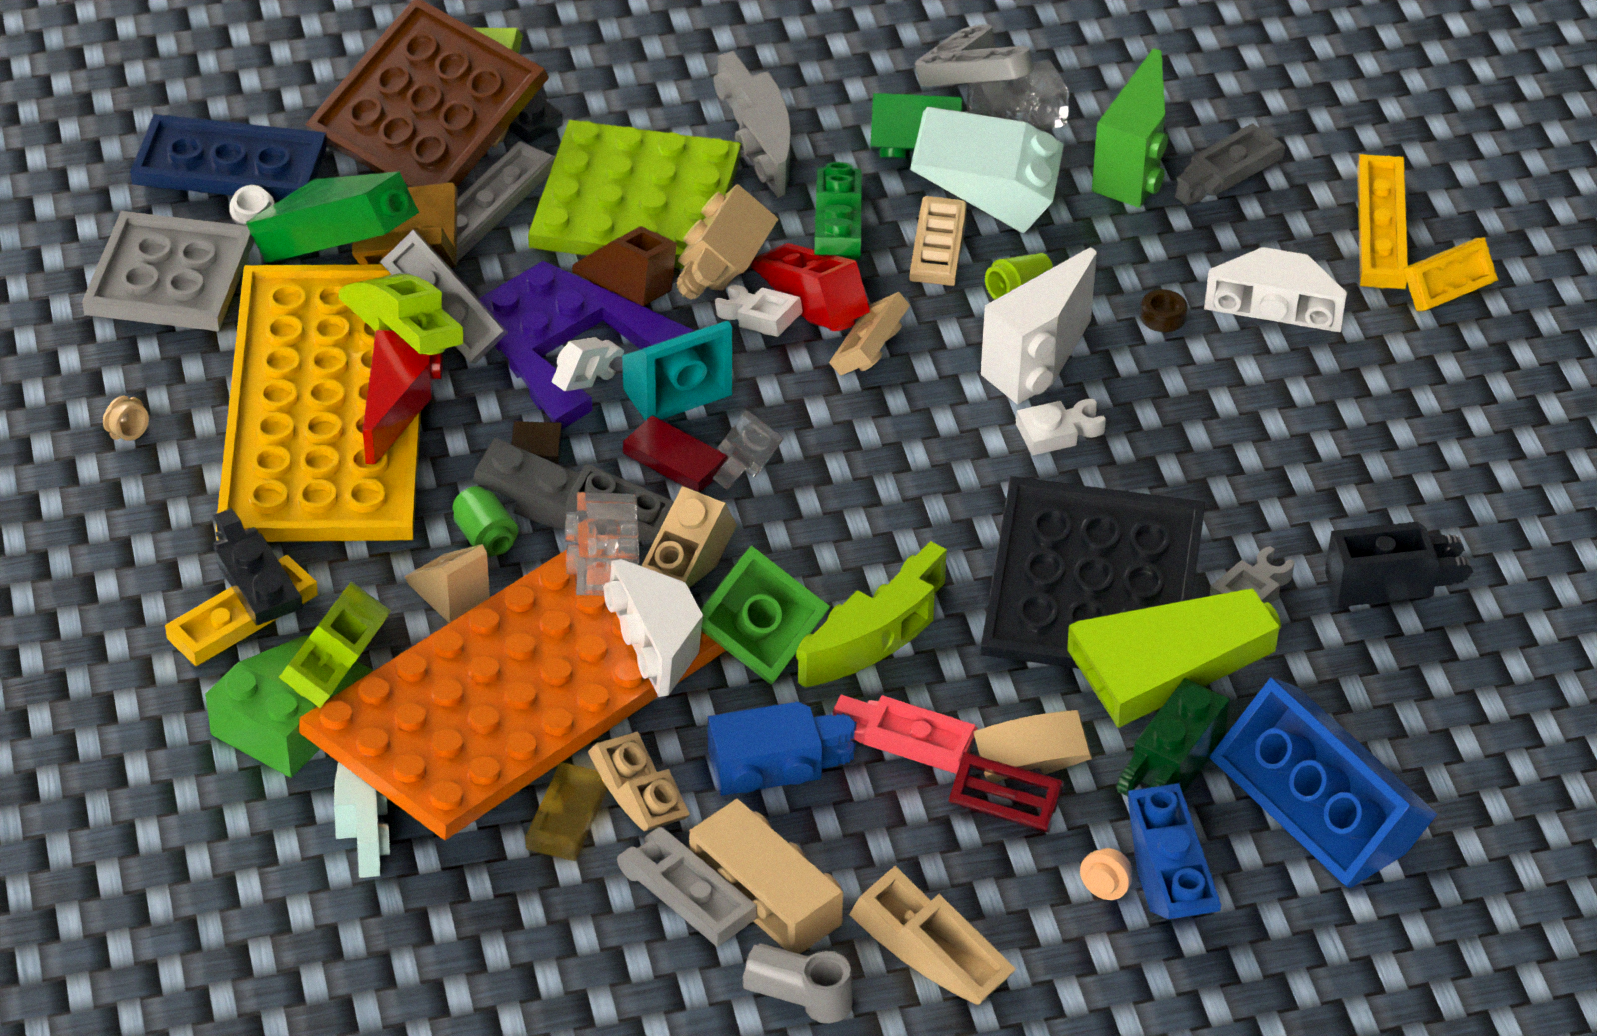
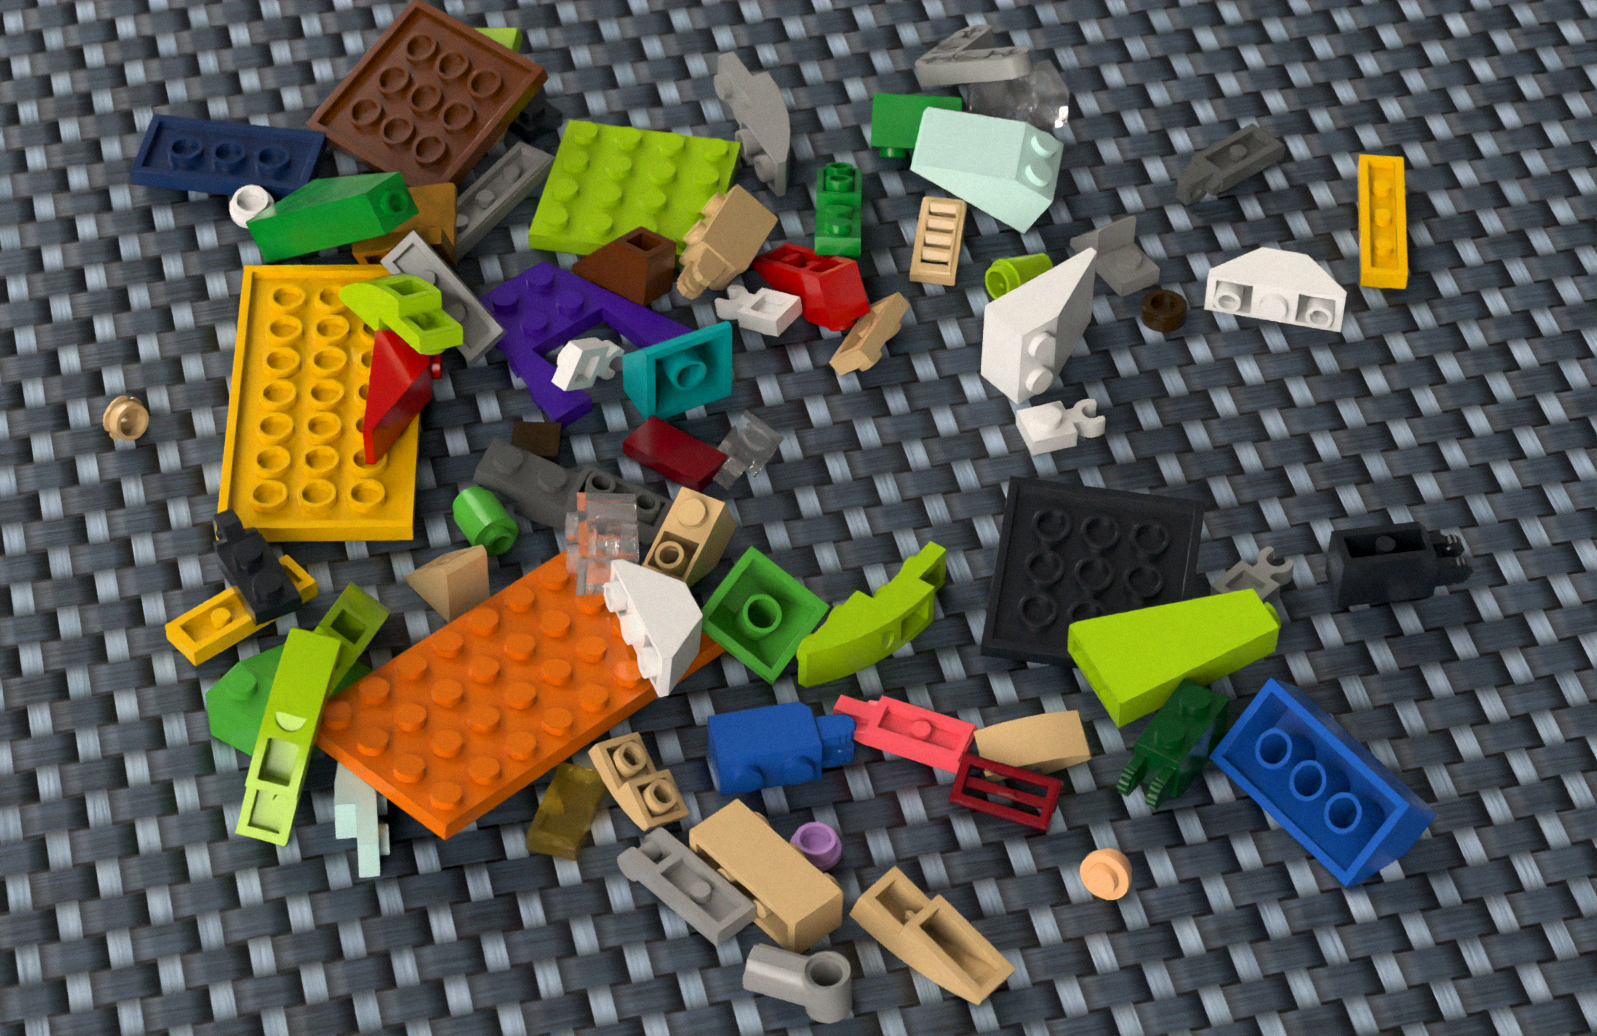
light grey plate [82,211,254,331] -> none
bright green slope [1092,48,1168,208] -> none
blue slope [1128,784,1221,919] -> none
yellow plate [1403,237,1498,311] -> none
none -> lime slope [235,626,343,846]
none -> lavender plate [790,822,842,871]
none -> light grey slope [1070,215,1160,298]

